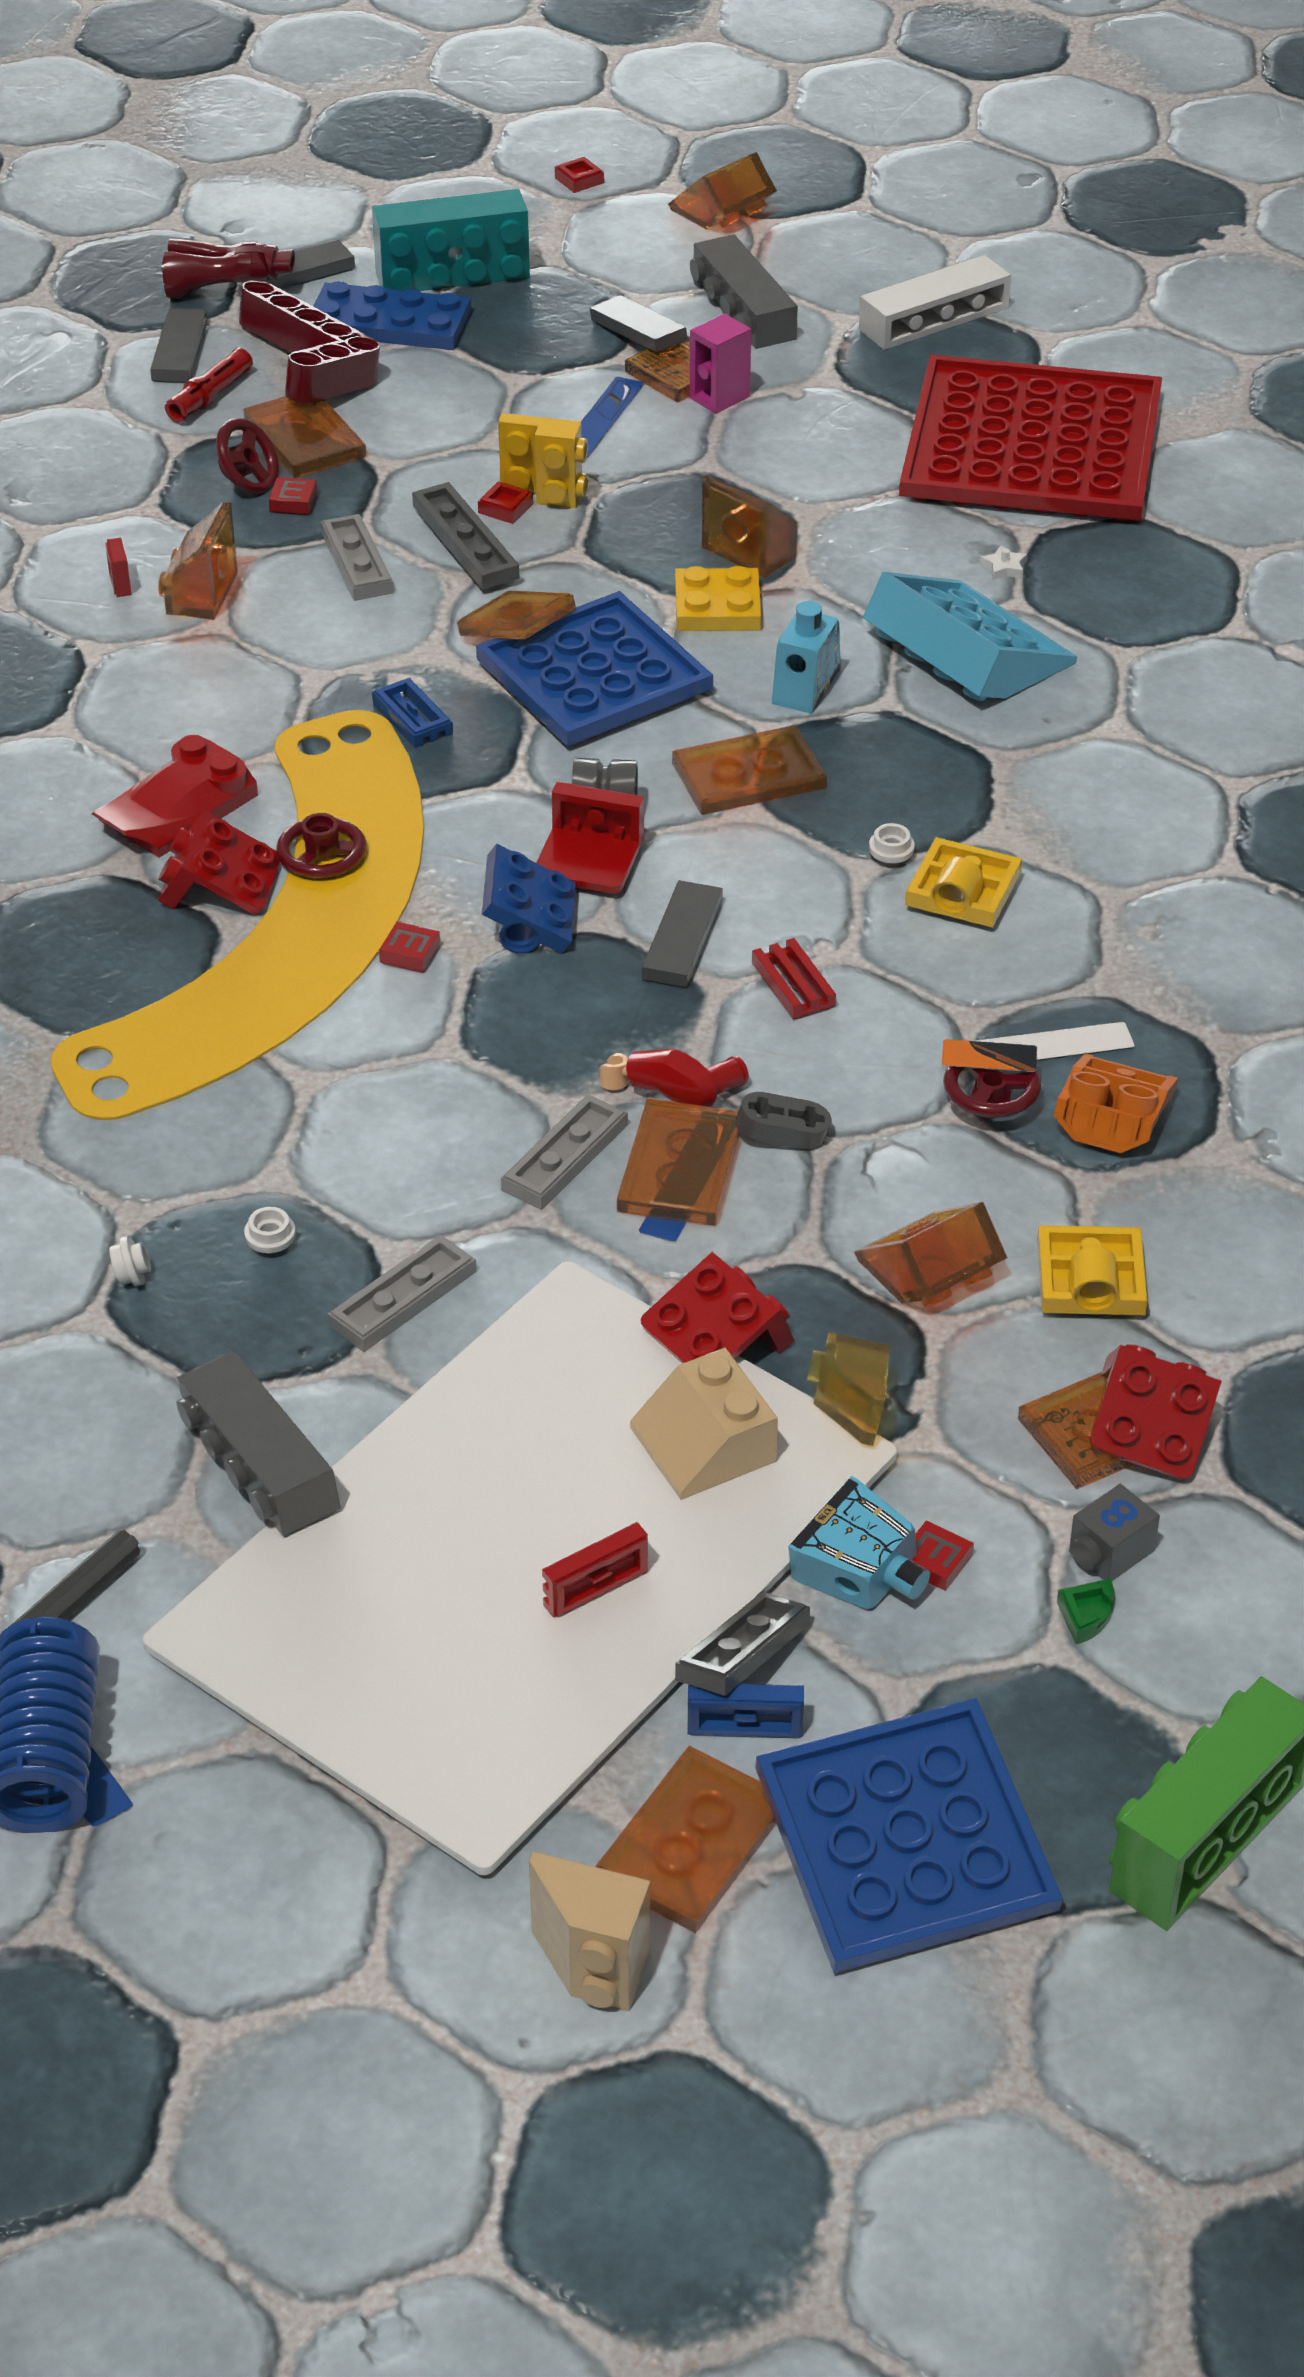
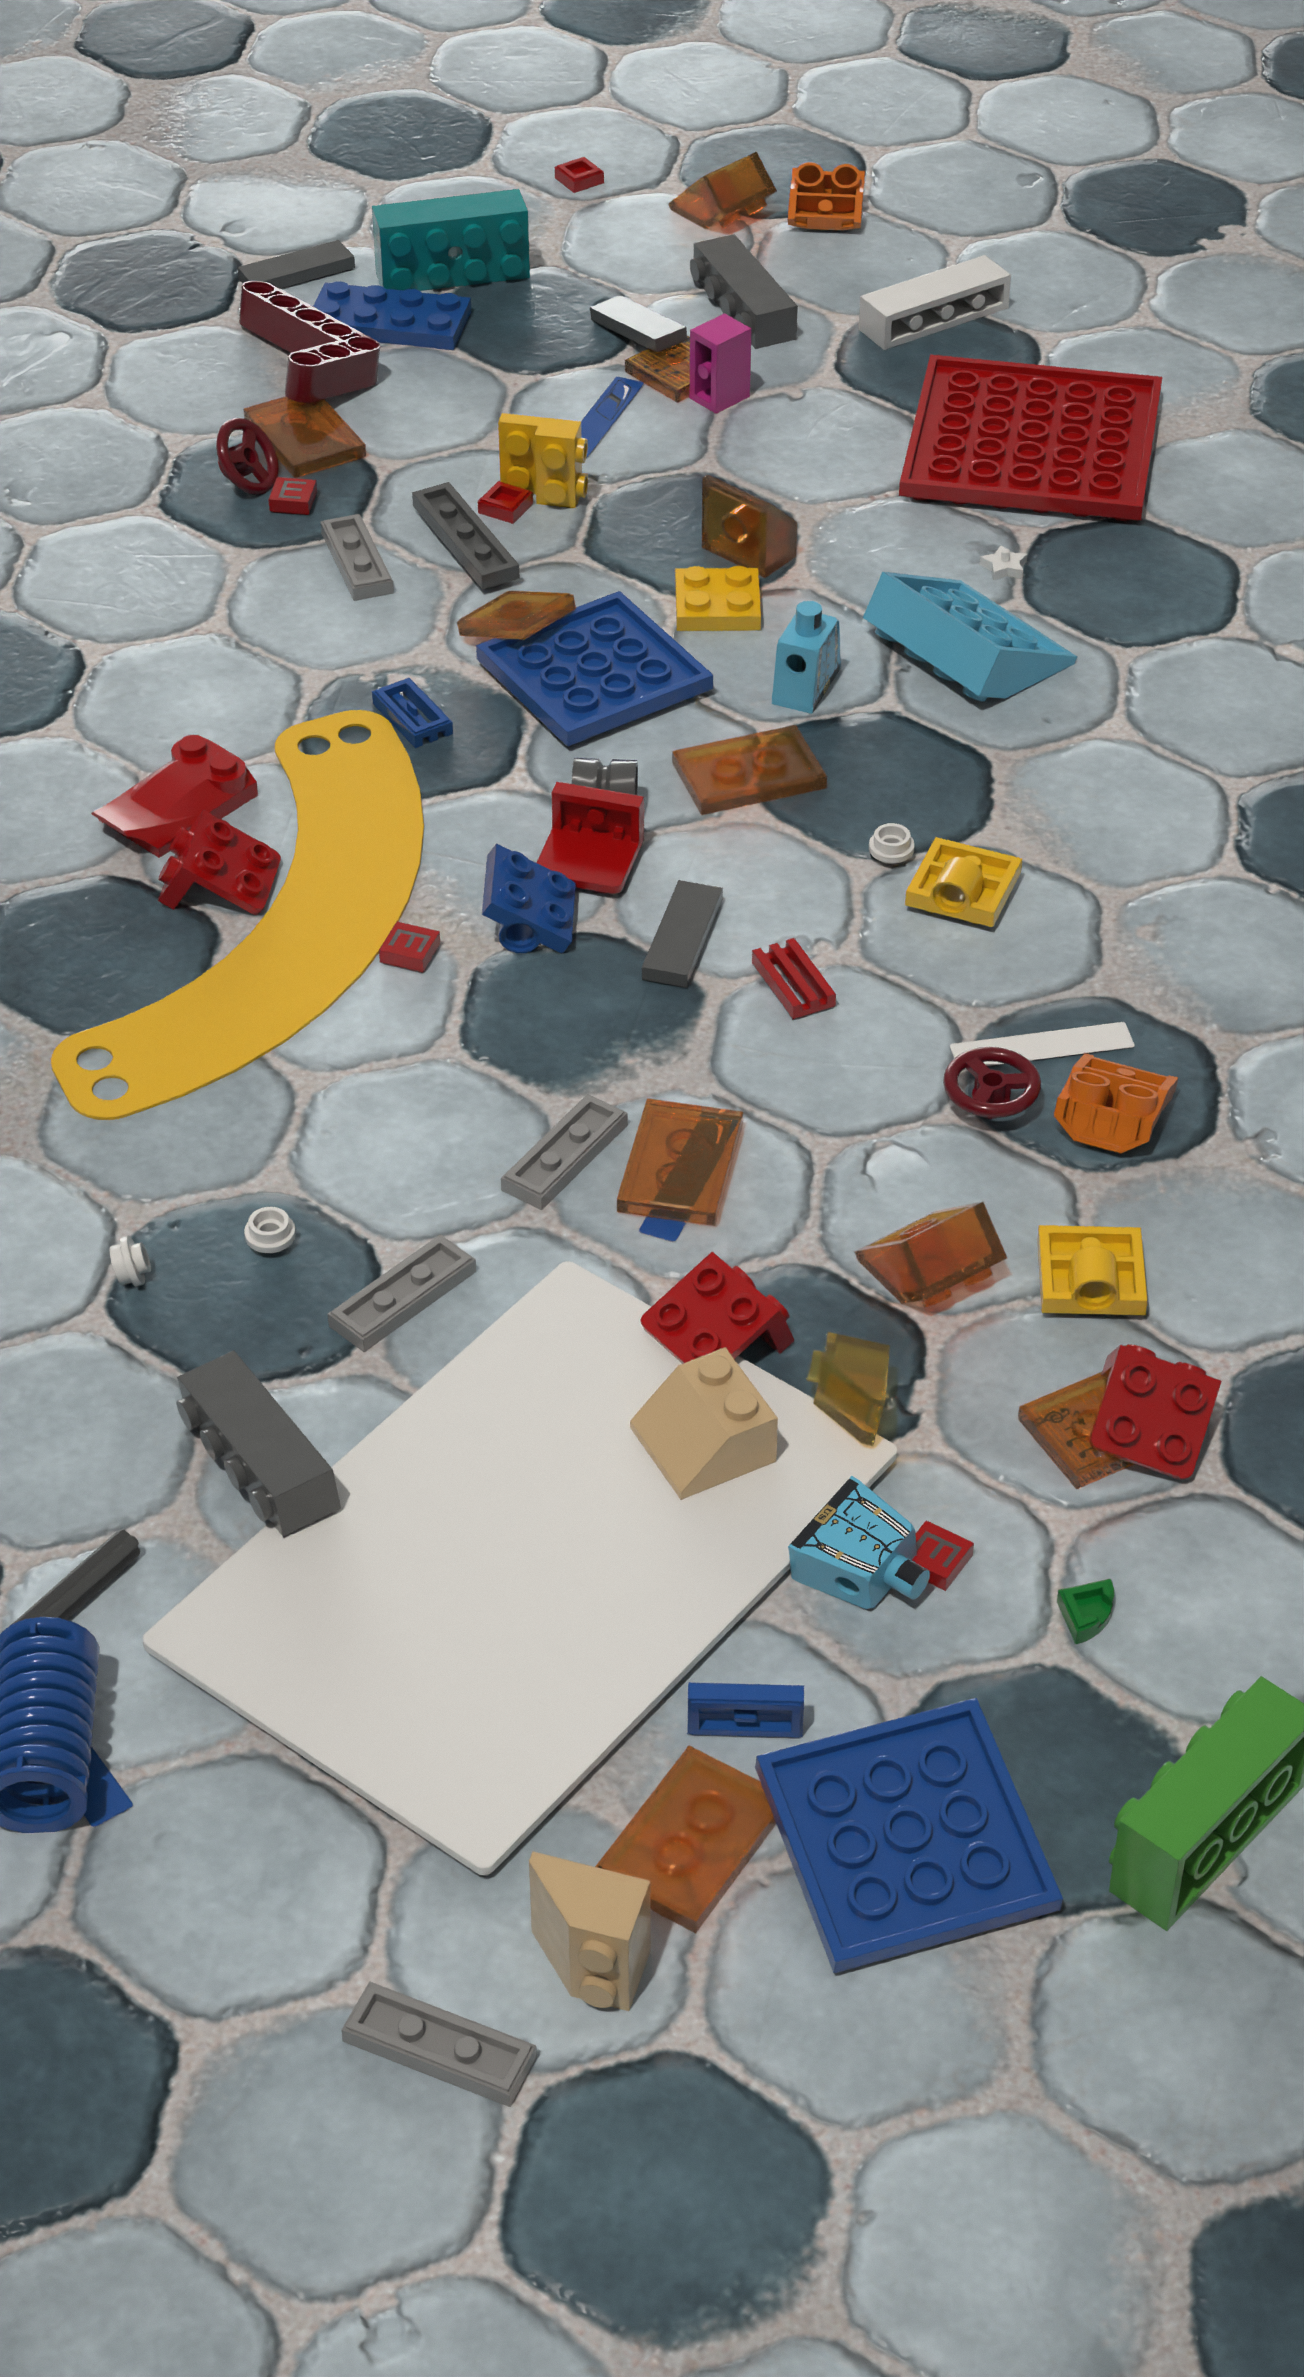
red tile [105,537,132,597] -> none
dark grey tile [150,308,207,383] -> none
clear orange slope [158,502,238,620] -> none
dark red piece [162,238,295,299] -> none
red pin [165,348,253,423] -> none
dark red piece [276,813,367,879] -> none
red tile [542,1522,648,1618] -> none
red arm [599,1049,749,1109] -> none
dark grey tile [675,1592,810,1696] -> none
dark grey beam [735,1092,832,1150] -> none
sticker [942,1039,1037,1072] -> none
dark grey brick [1069,1483,1160,1581] -> none
none -> light grey tile [341,1981,537,2107]
none -> orange slope [788,162,865,231]

